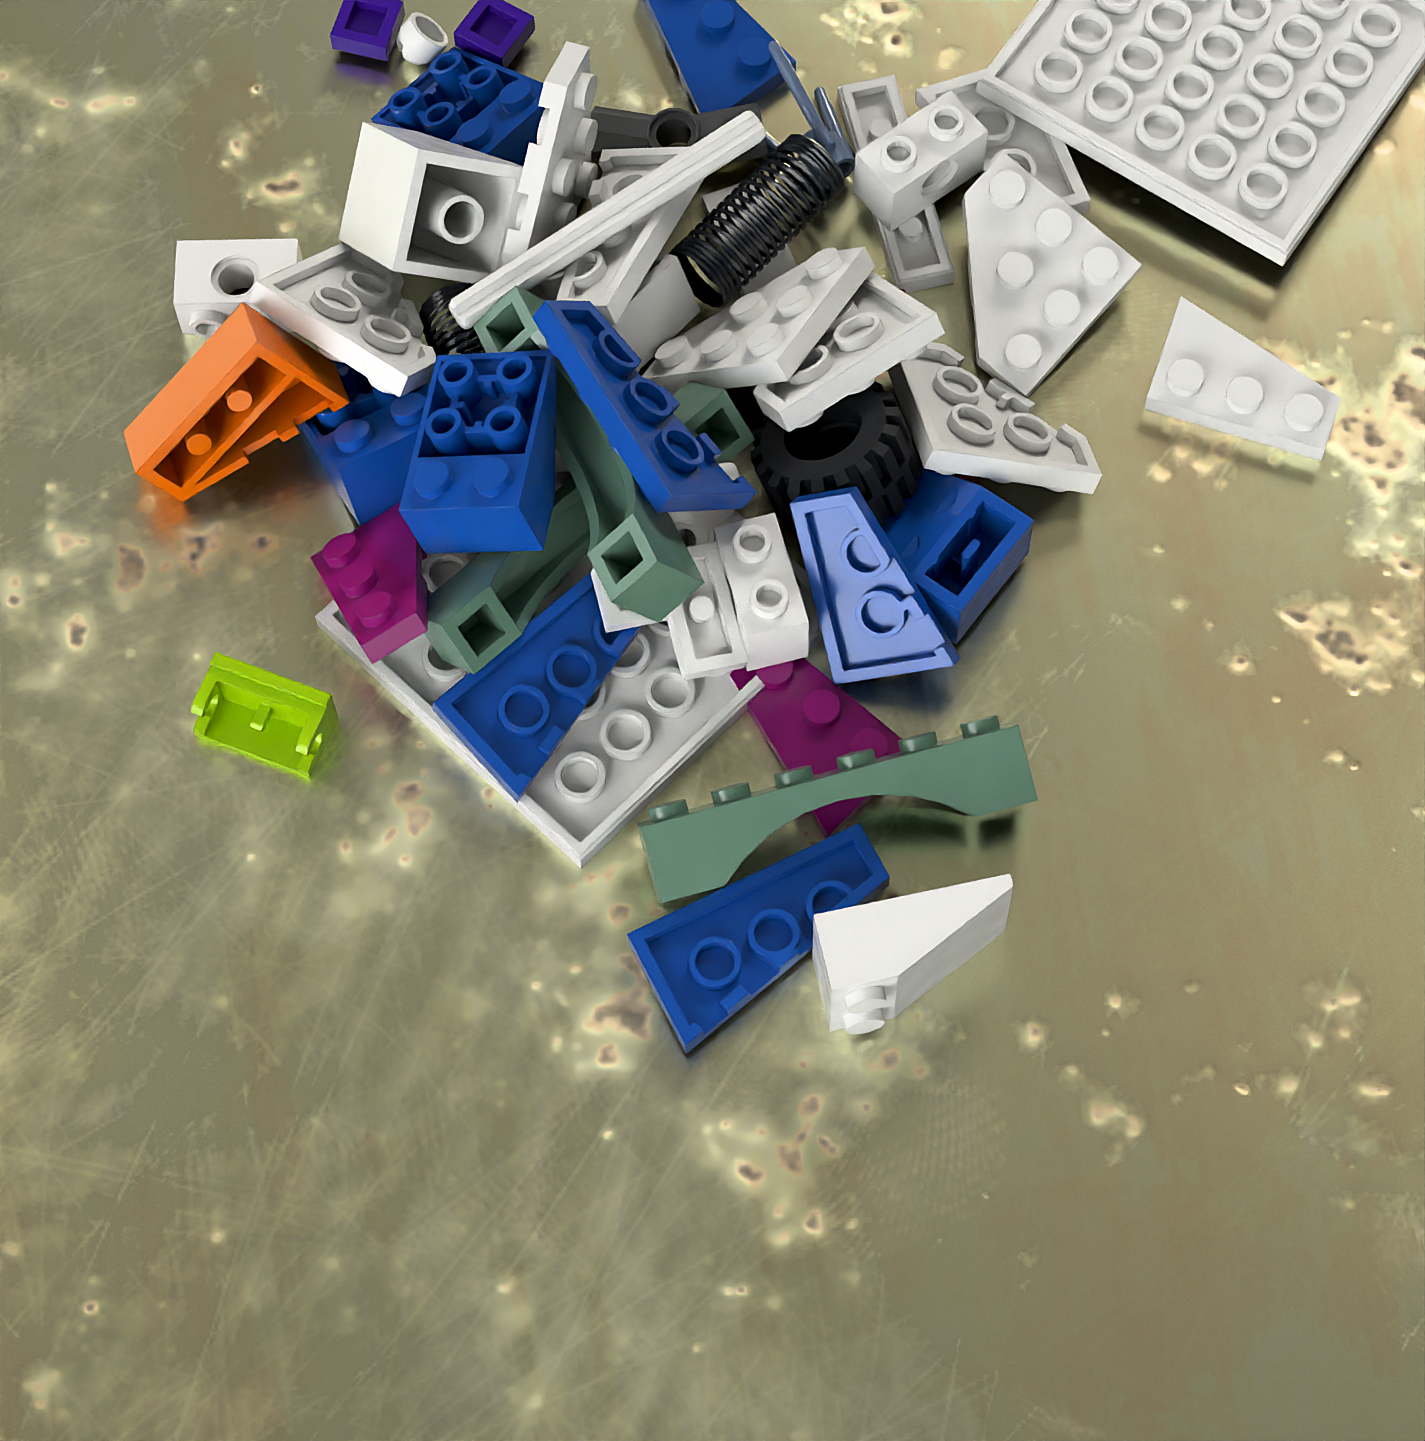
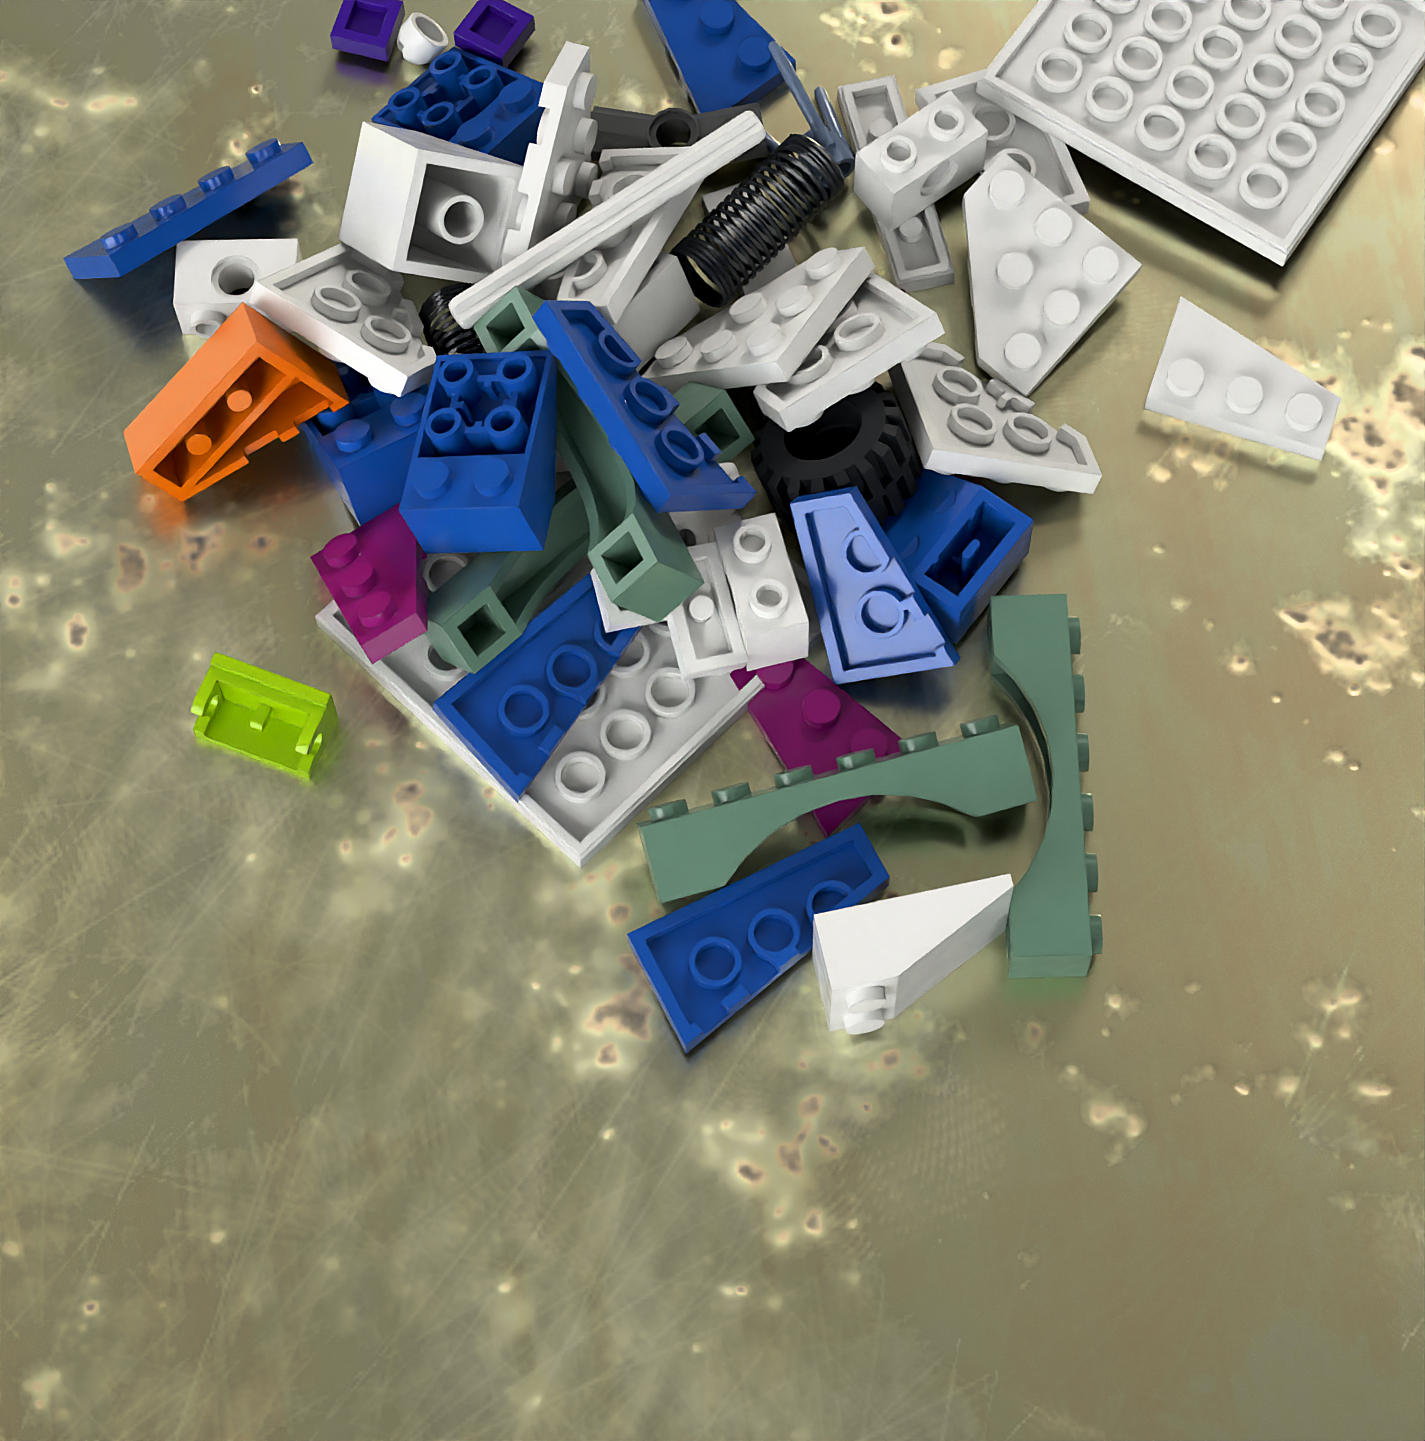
none -> blue wing [63,138,313,279]
none -> sand green arch [987,594,1103,978]

